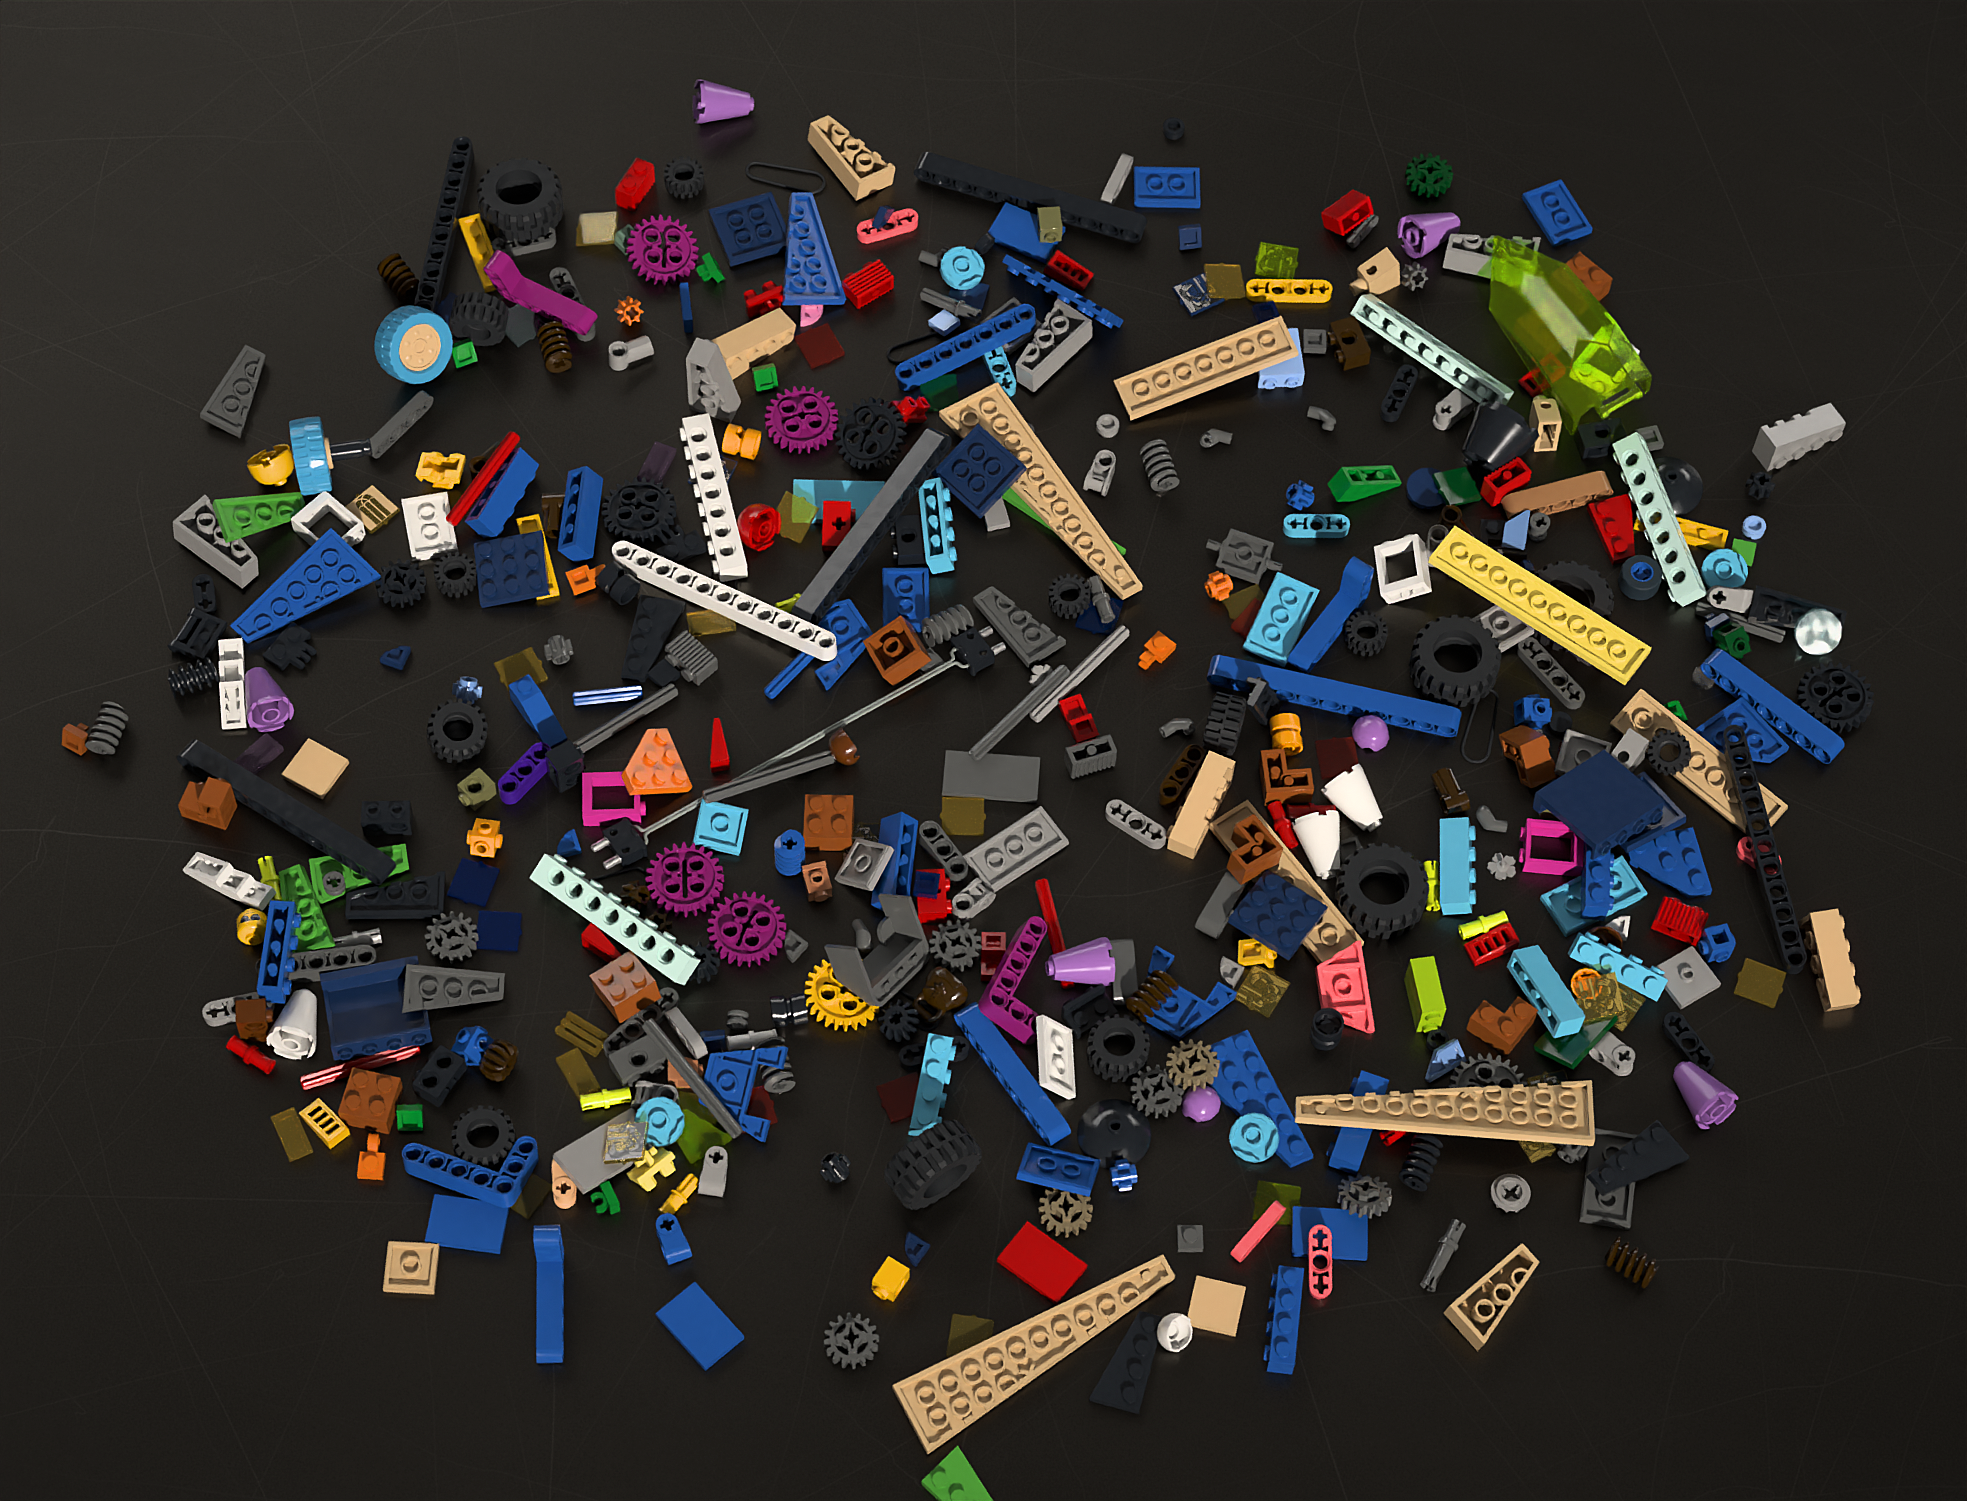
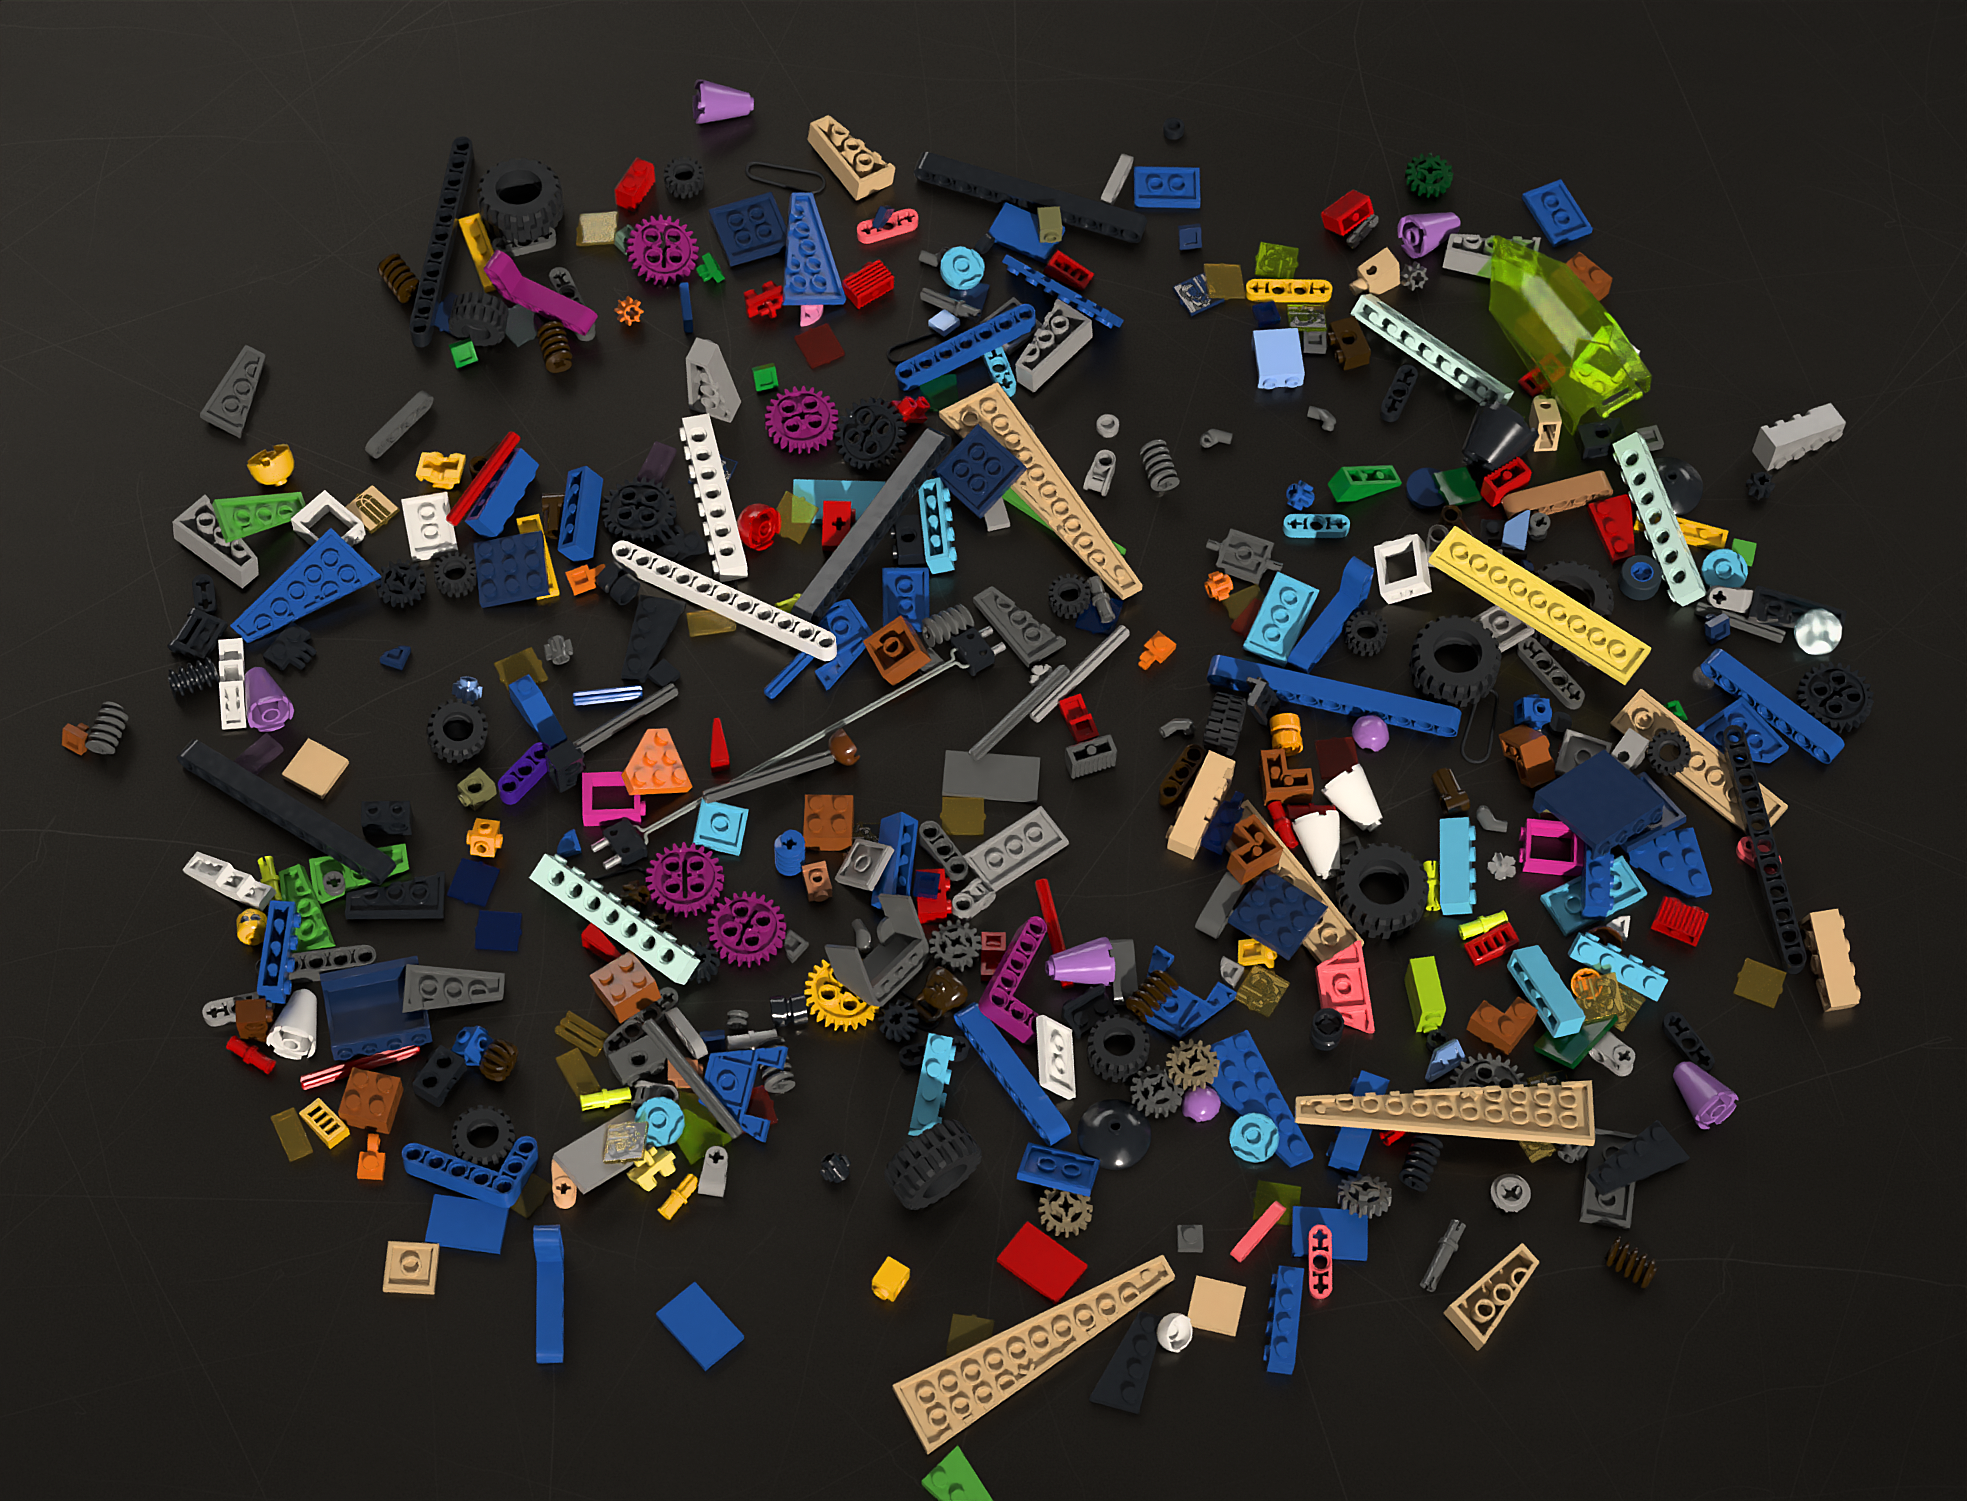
dark orange brick [178,777,237,830] -> none
dark azure wheel [289,416,373,496] -> none
light grey pin [333,928,382,948] -> none
dark azure wheel [374,305,453,384] -> none
green tile [396,1103,424,1131] -> none
dark grey gear [425,911,479,964] -> none
green tile [590,1181,620,1215] -> none
light grey piece [608,335,654,371] -> none
blue piece [656,1213,692,1266] -> none
dark grey brick [665,630,718,685] -> none
tan wedge [711,308,796,380] -> none
light orange wheel [722,423,761,460] -> none
dark grey gear [824,1313,879,1369] -> none
clear red piece [876,1072,919,1123] -> none
dark blue tile [905,1231,930,1267] -> none
light grey beam [1105,800,1167,849] -> none
blue gear [1109,1159,1137,1191] -> none
tan plate [1114,316,1299,420] -> none
light grey piece [1432,389,1475,430] -> none
light grey plate [1656,946,1721,1010] -> none
blue brick [1698,923,1736,962] -> none
dark green brick [1712,622,1751,660] -> none
light blue tile [1742,516,1766,539] -> none
none -> clear blue hinge [1200,791,1245,855]
none -> piece [1287,304,1327,332]

